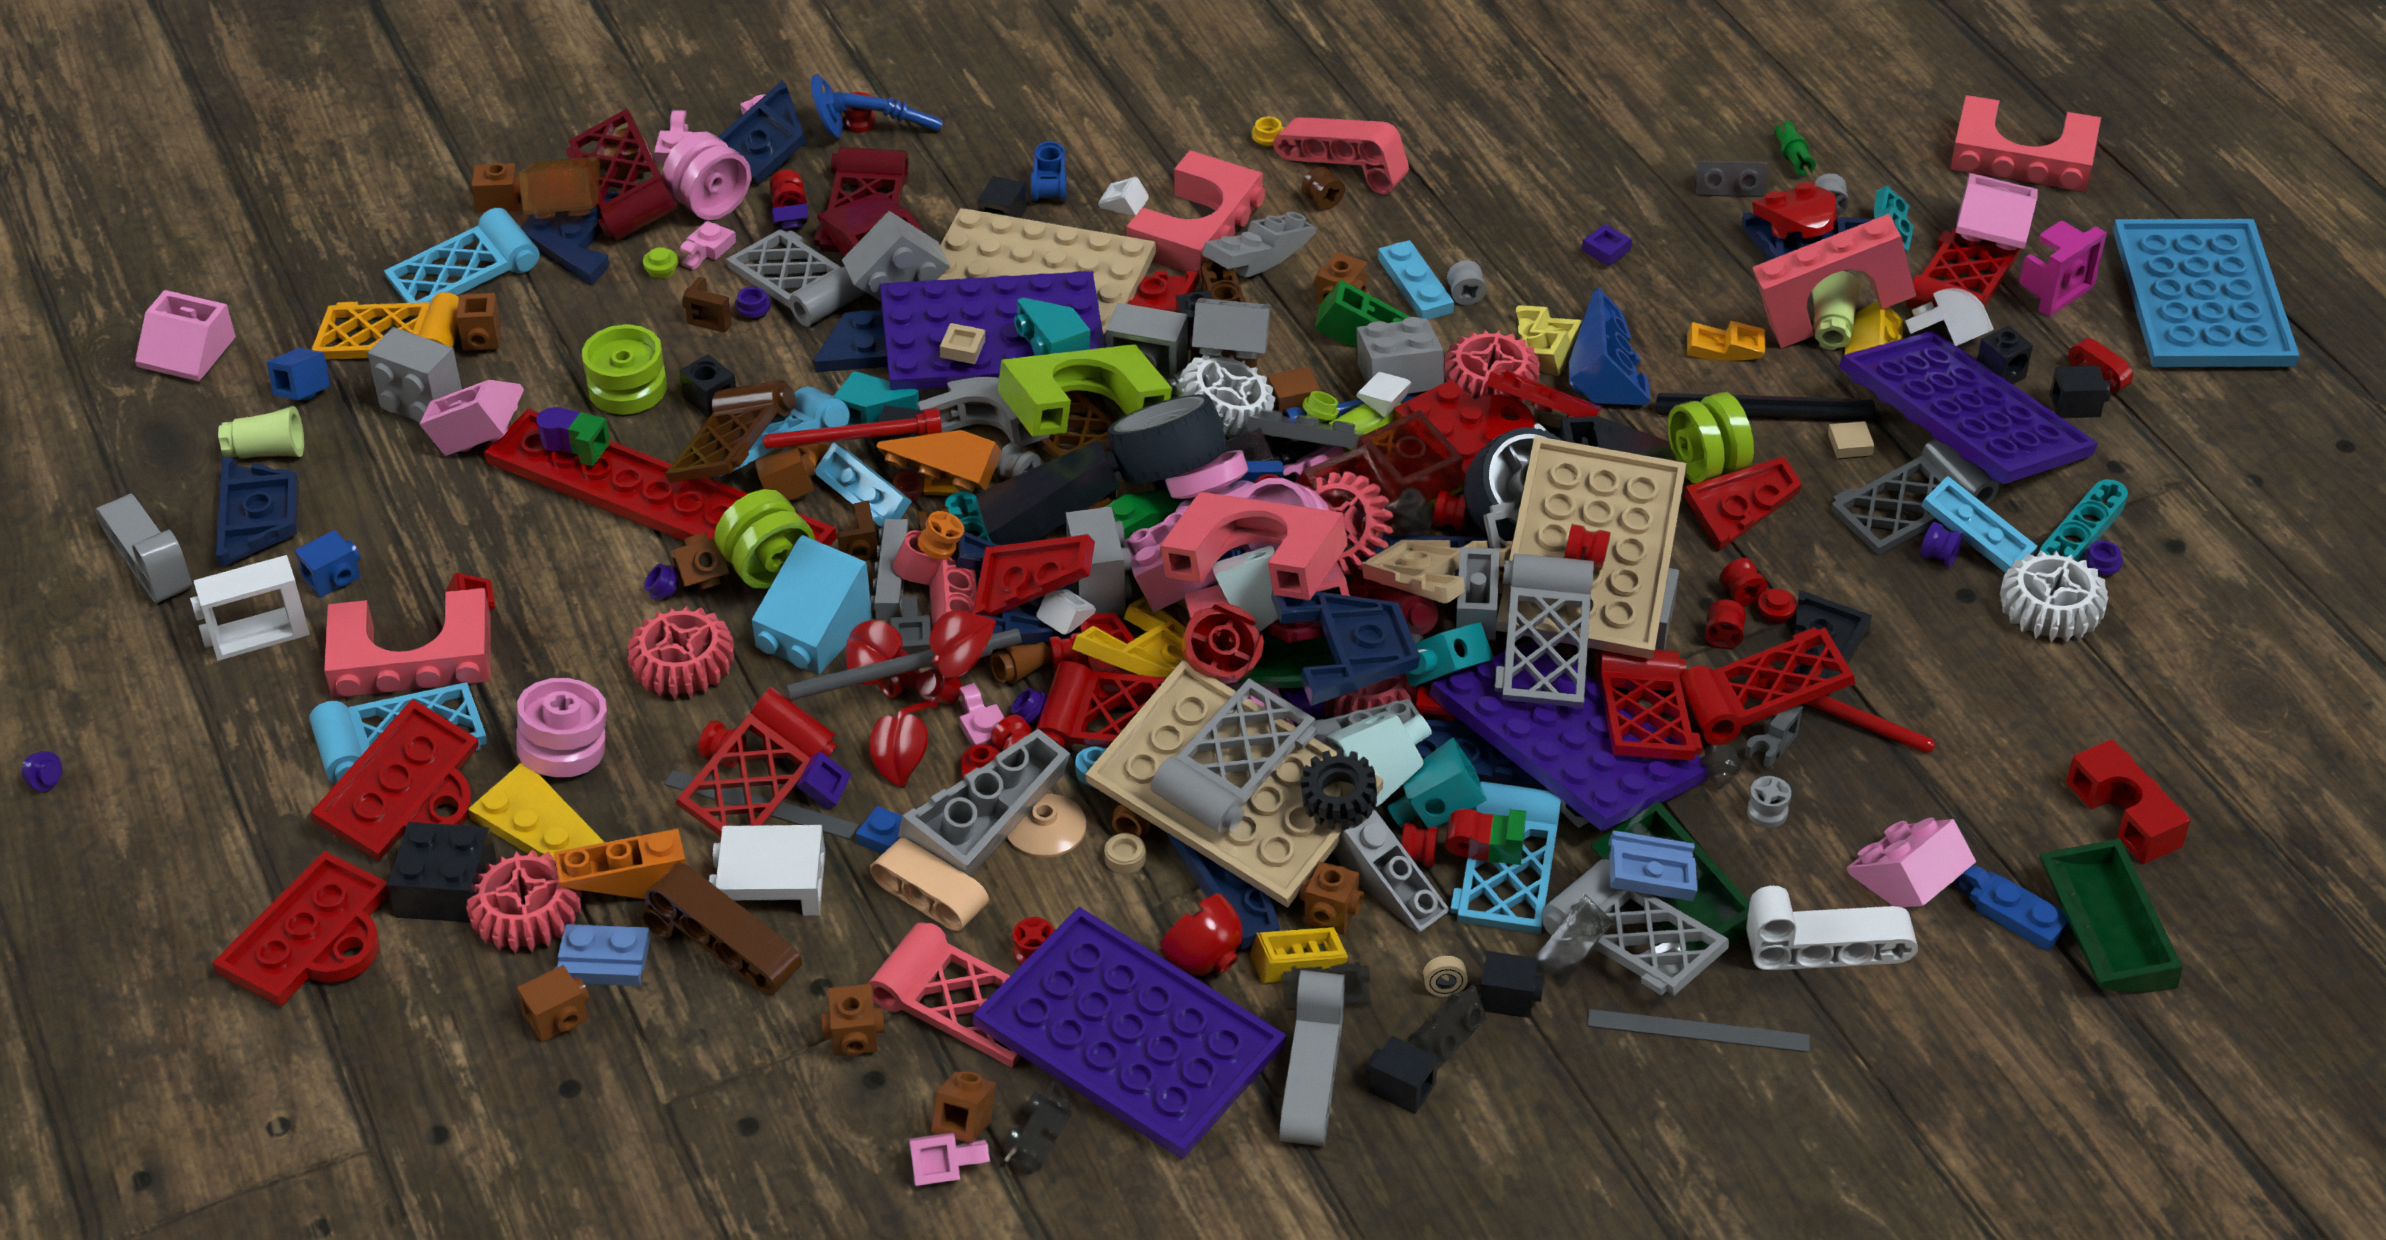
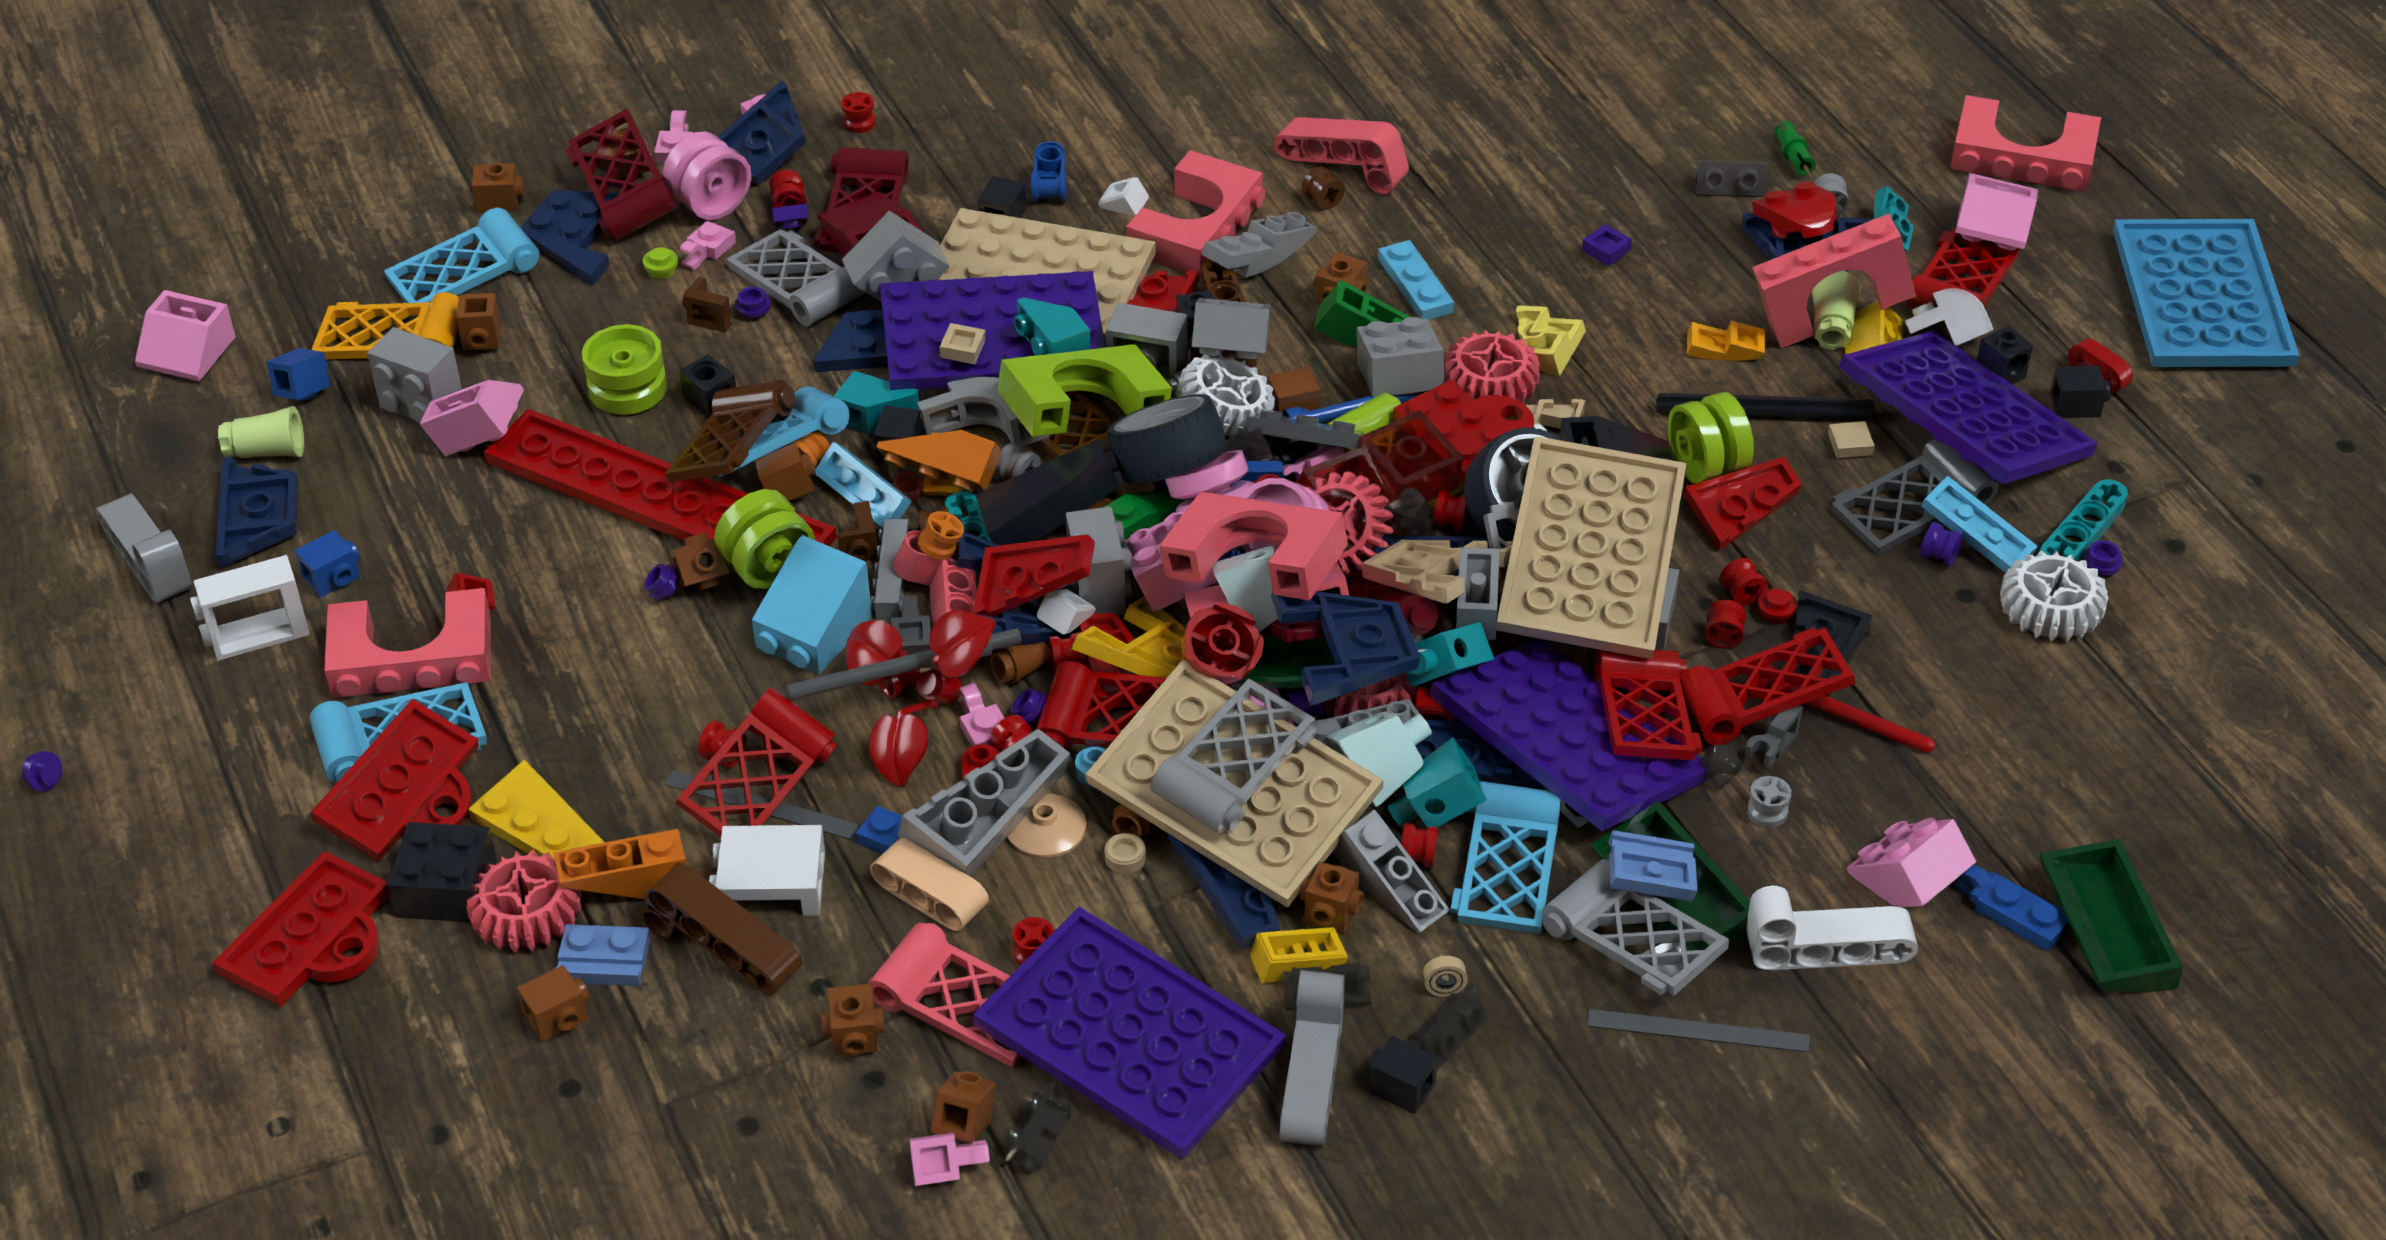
bright pink wheel [516,678,607,777] -> none
clear orange slope [518,156,600,219] -> none
leg [536,407,610,466] -> none
coral gear [627,606,734,699] -> none
red piece [762,408,942,449] -> none
dark purple plate [797,751,851,810] -> none
blue dish [811,74,943,139] -> none
red cylinder [1159,893,1243,976] -> none
yellow plate [1252,117,1284,147] -> none
black tyre [1300,749,1377,830] -> none
lime plate [1302,391,1339,423] -> none
white slope [1356,372,1411,417] -> none
leg [1445,809,1526,865] -> none
light grey wheel [1447,260,1486,305] -> none
black brick [1479,951,1545,1018] -> none
red wing [1486,368,1602,418] -> none
light grey piece [1495,553,1594,708] -> none
clear smoke hinge [1533,894,1613,987] -> none
red wheel [1564,523,1611,570] -> none
blue wedge [1568,287,1651,405] -> none
dark pink panel [2019,221,2107,317] -> none
red arch [2066,739,2191,865] -> none

